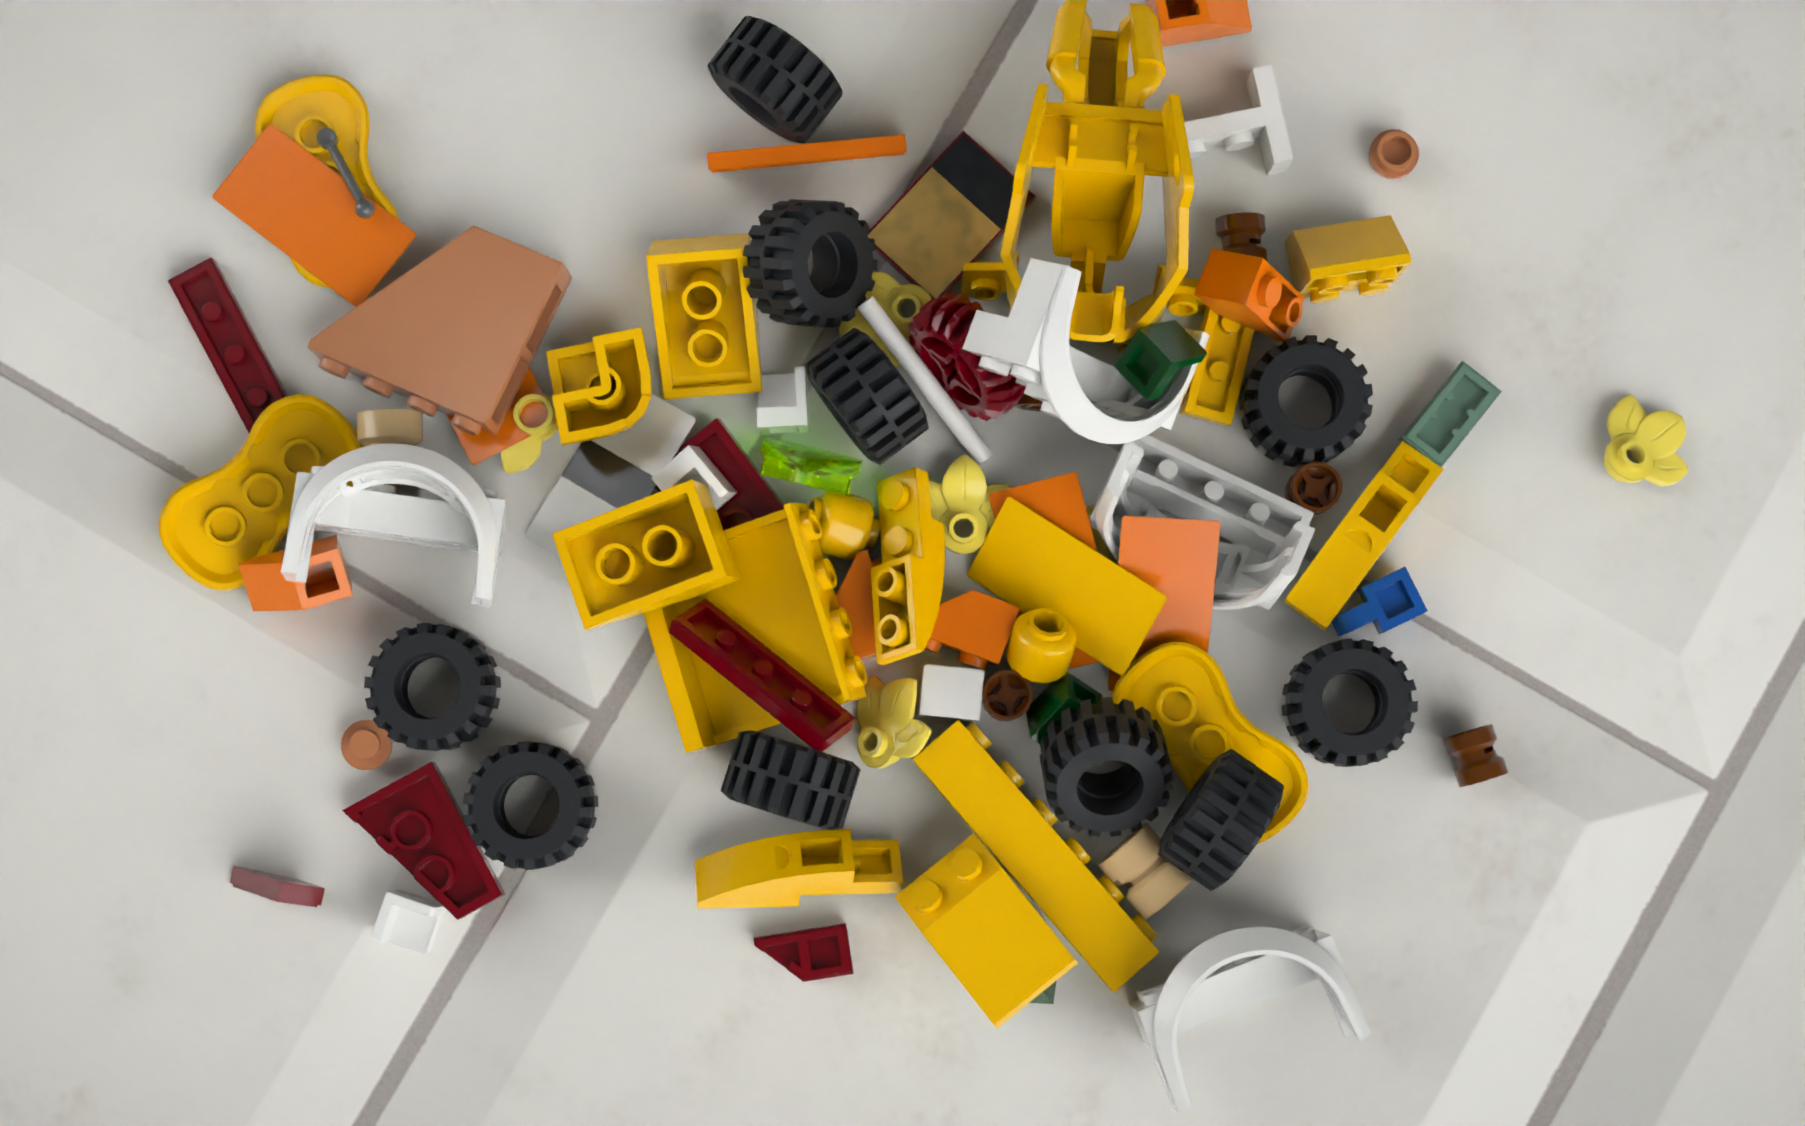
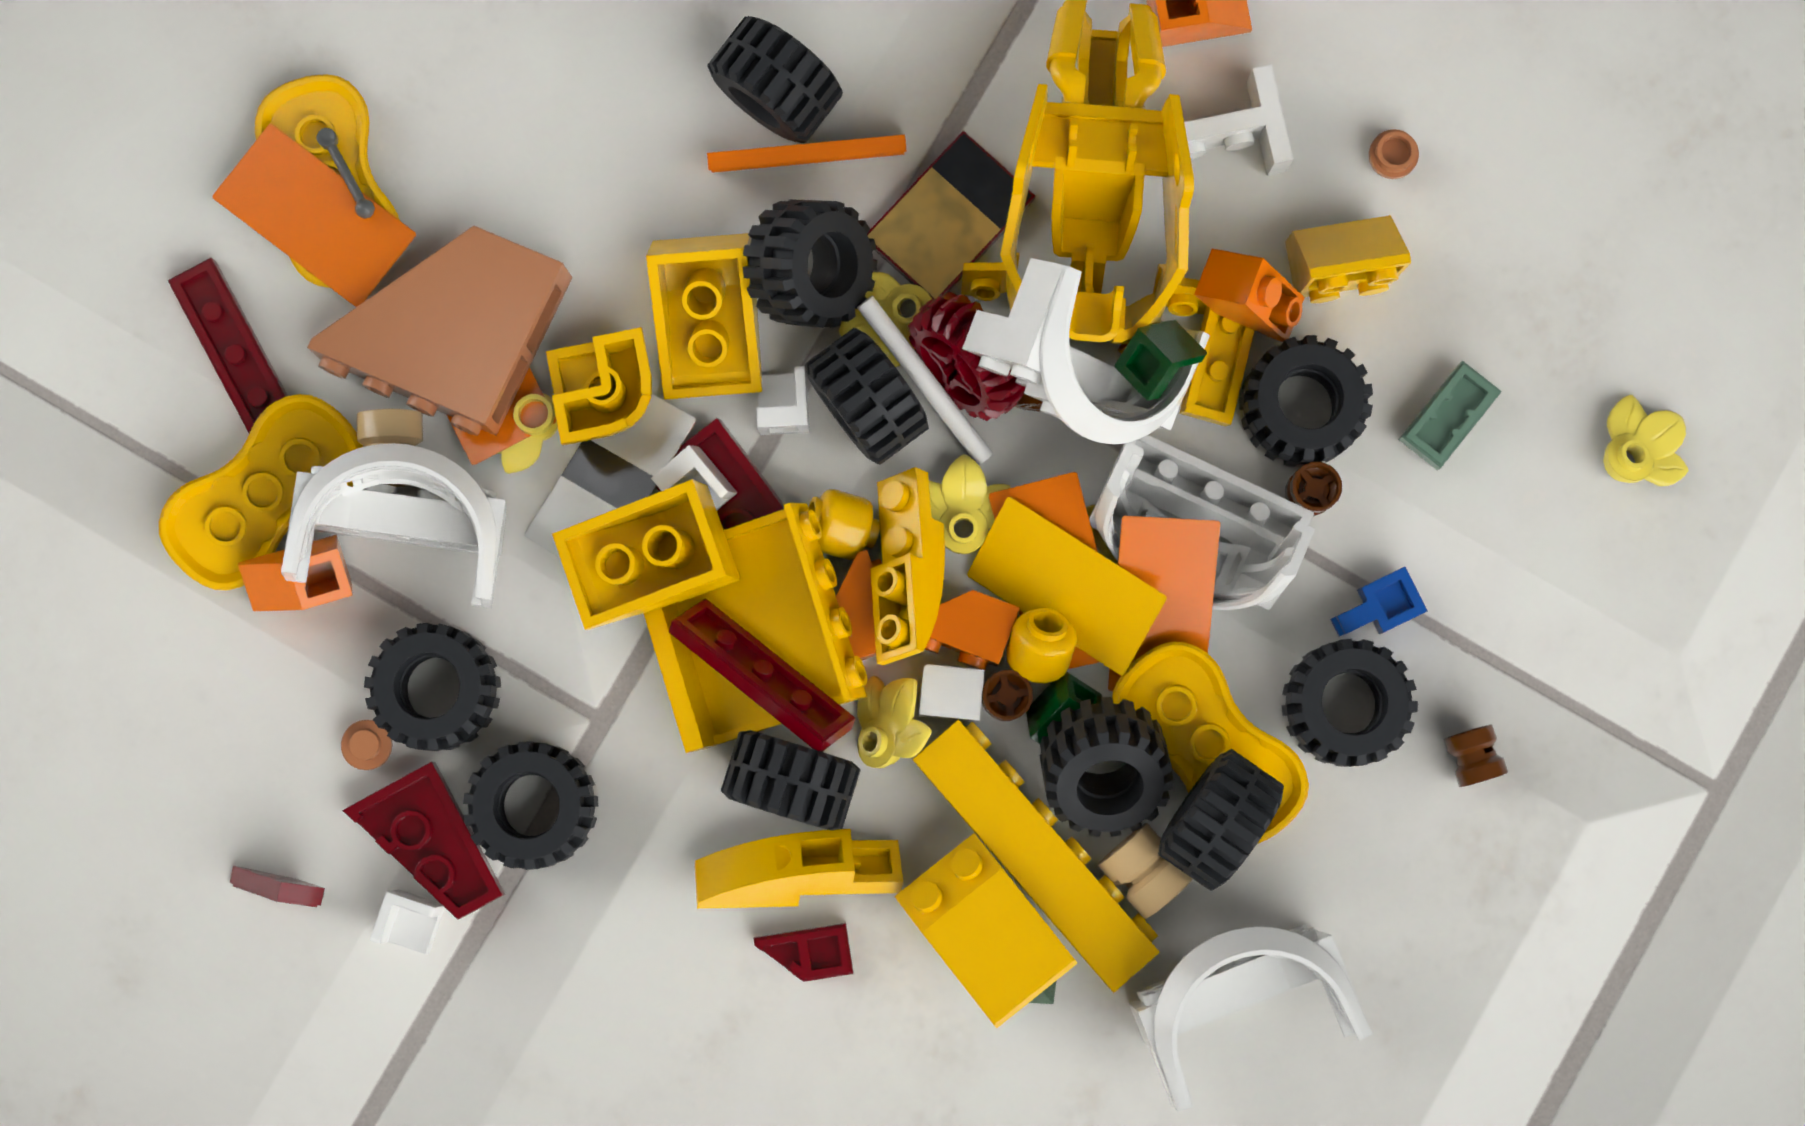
clear neon green slope [760,436,864,496] -> none
reddish brown wheel [1215,212,1268,262] -> none
yellow slope [1284,441,1444,631] -> none

